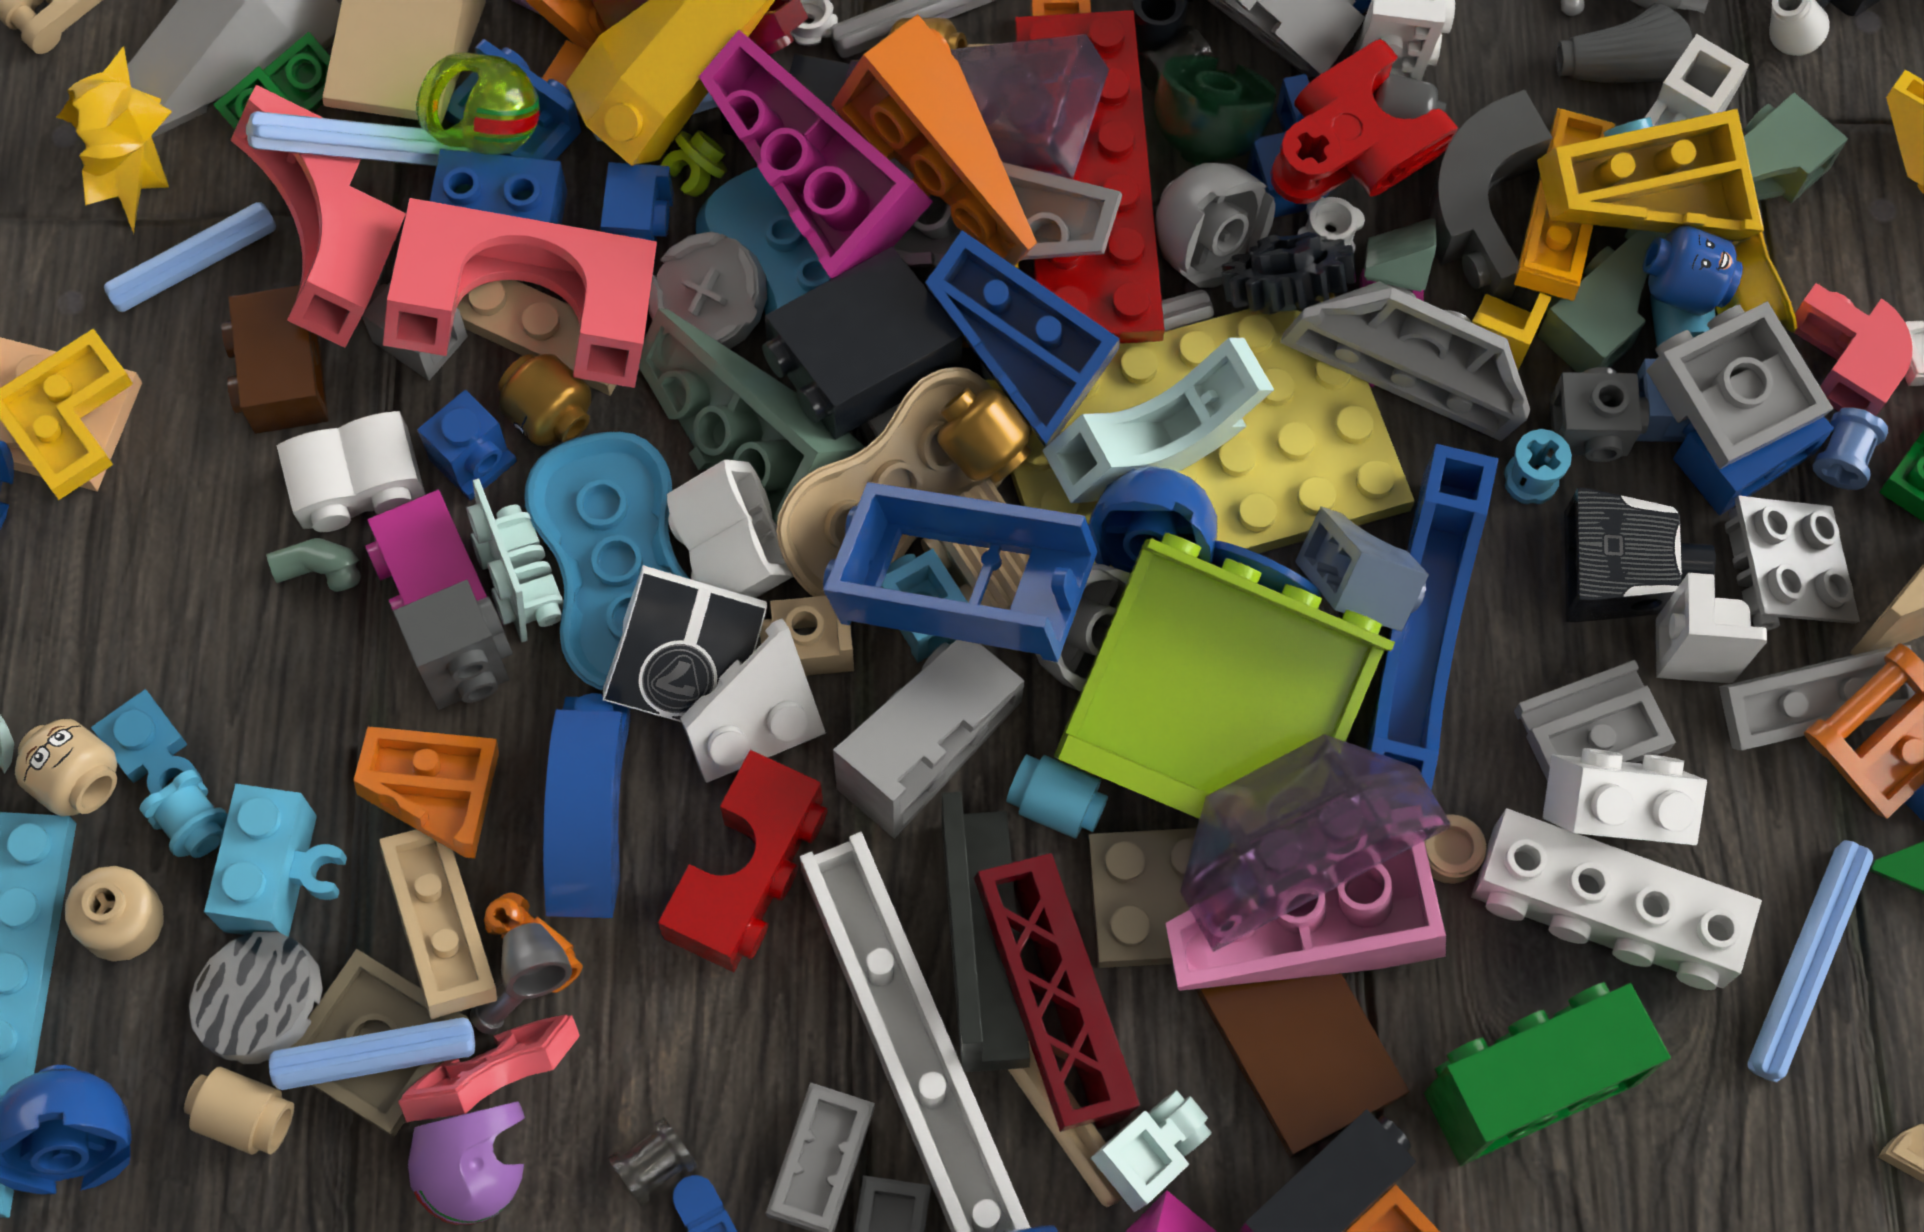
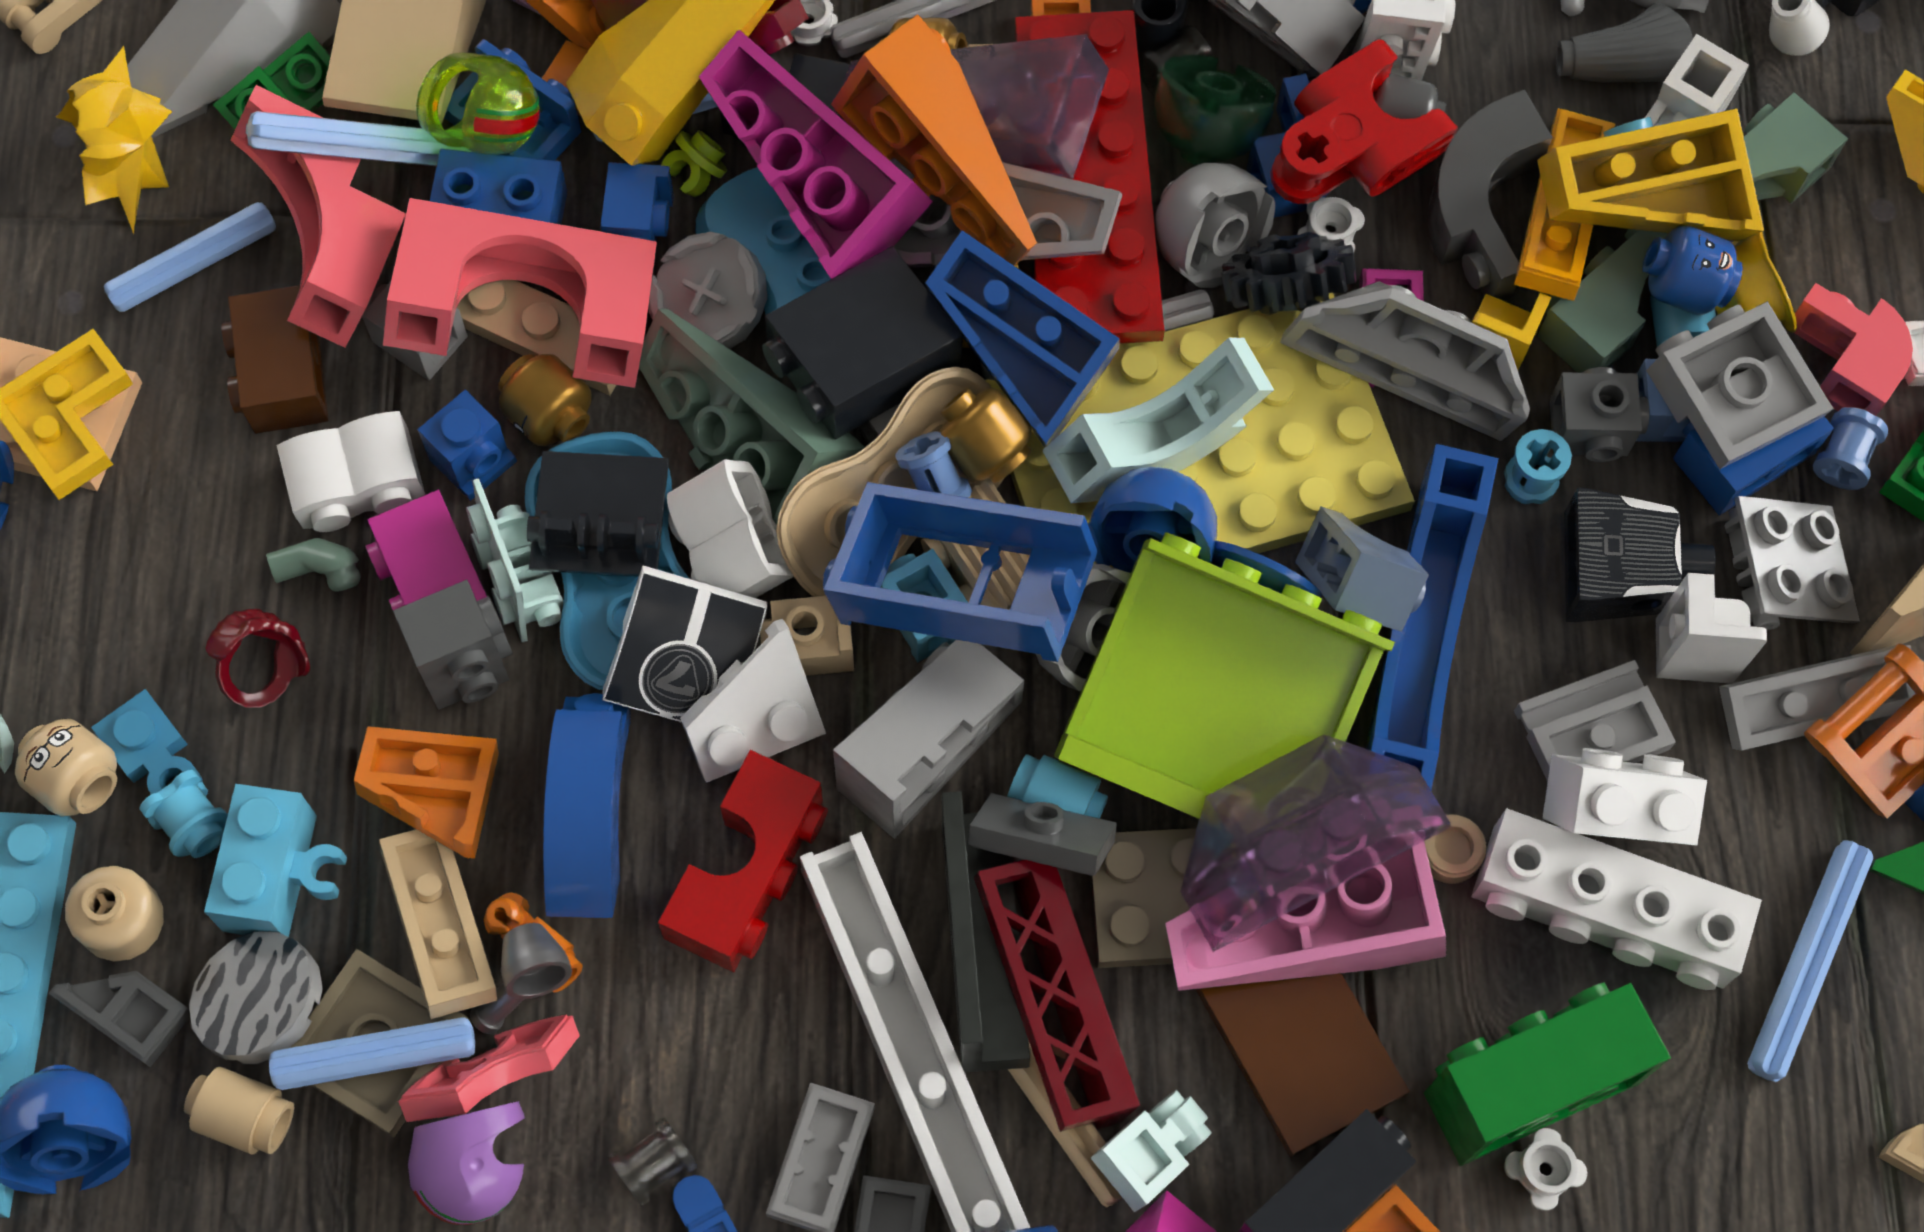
sand green slope [1364,219,1436,292] -> none
none -> dark grey tile [49,971,190,1068]
none -> dark red piece [205,609,310,708]
none -> black hinge [527,451,669,577]
none -> medium blue bush [895,431,972,498]
none -> dark grey plate [968,793,1117,876]
none -> white plate [1504,1128,1587,1211]

